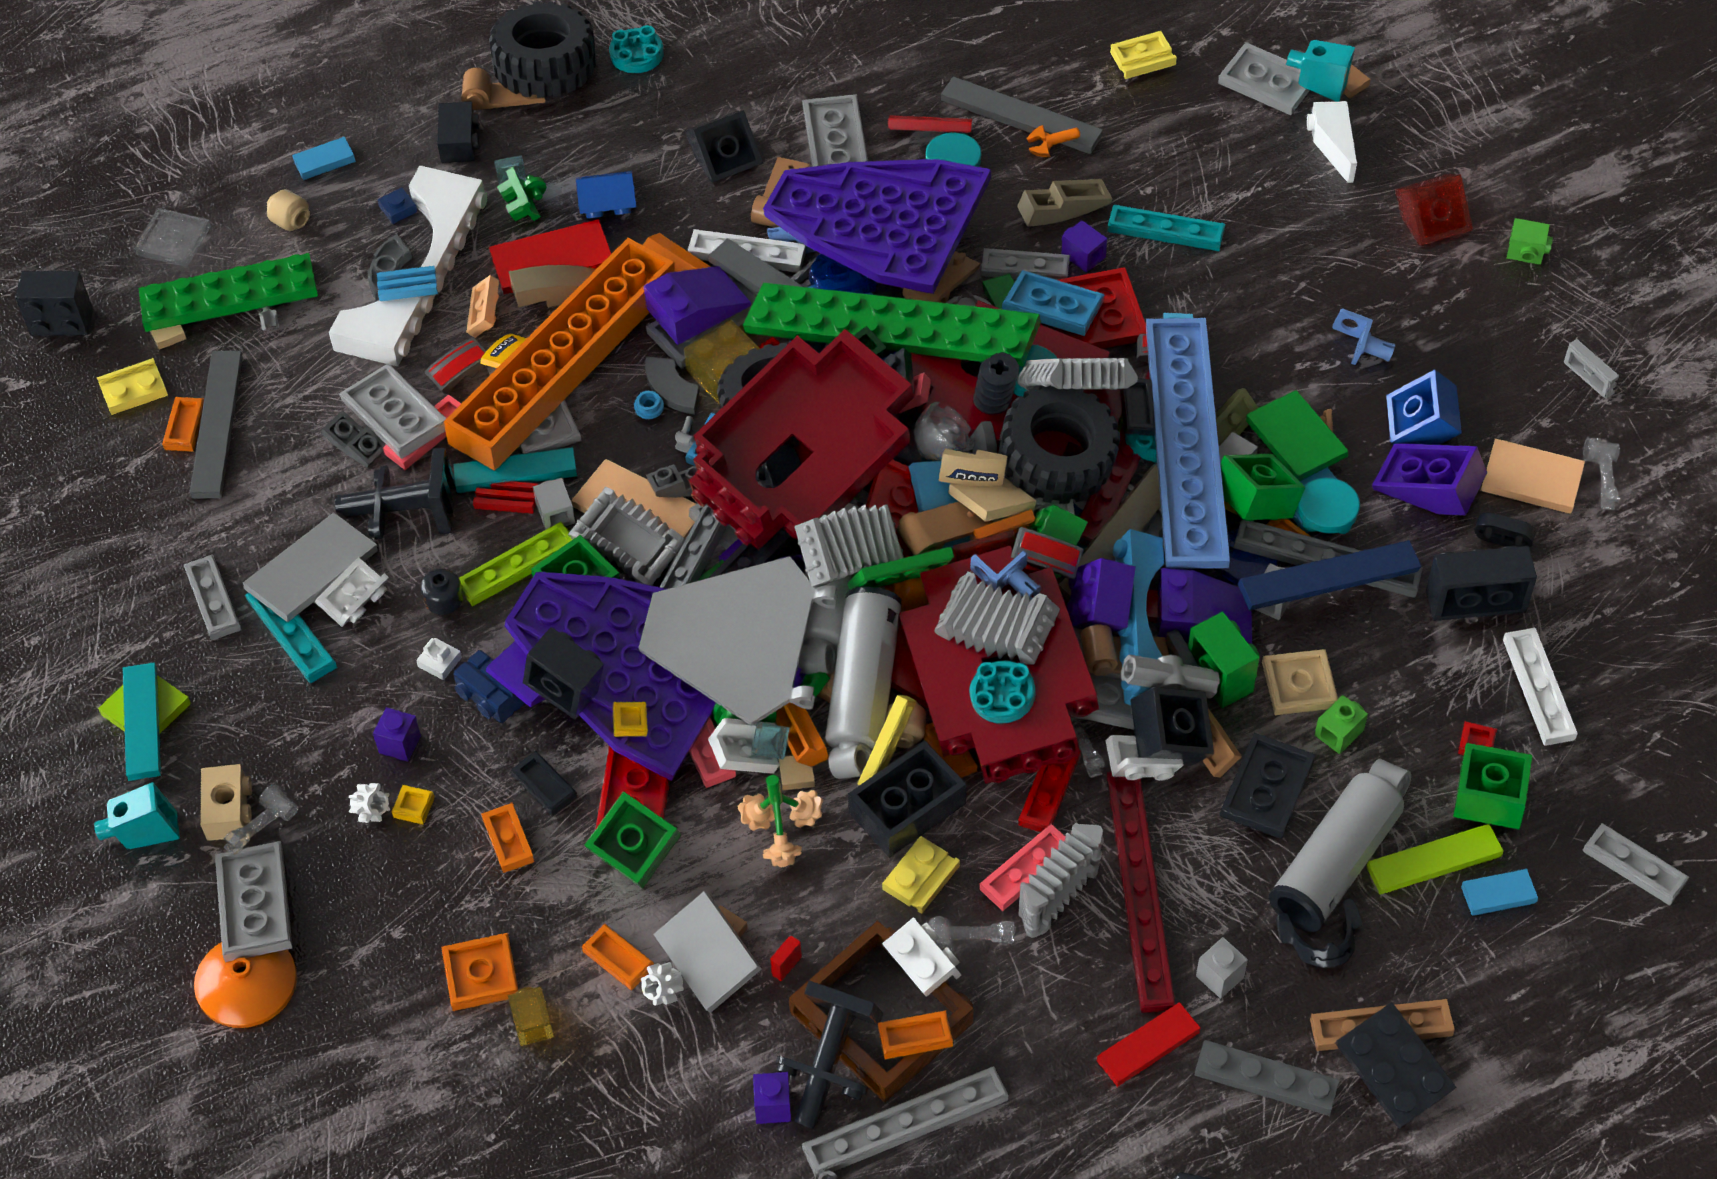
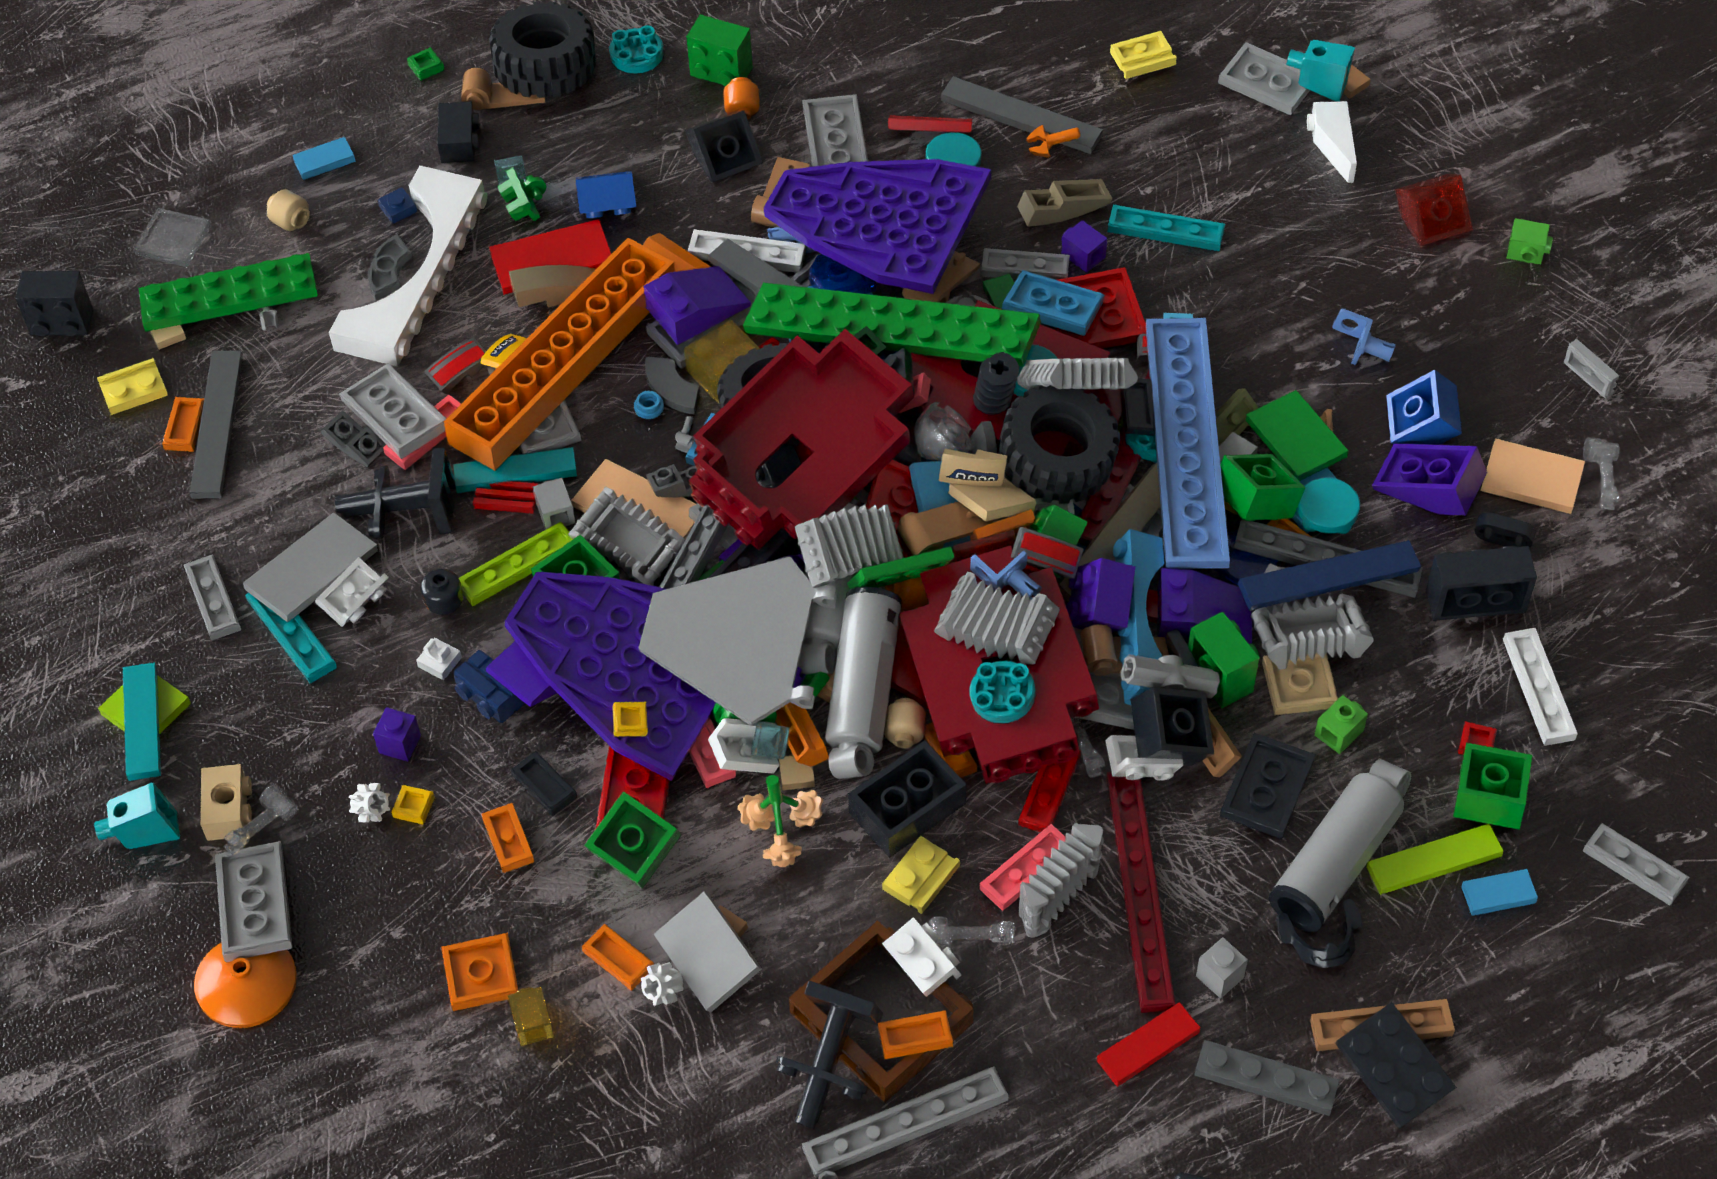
dark azure tile [377,266,438,301] -> none
light nougat plate [466,275,499,338] -> none
black brick [523,627,604,719] -> none
dark purple brick [753,1072,791,1124] -> none
red tile [770,936,802,981] -> none
light yellow tile [857,695,916,785] -> none
none -> green tile [407,47,444,81]
none -> green brick [686,14,753,86]
none -> orange head [723,77,760,119]
none -> light grey piece [1251,594,1374,670]

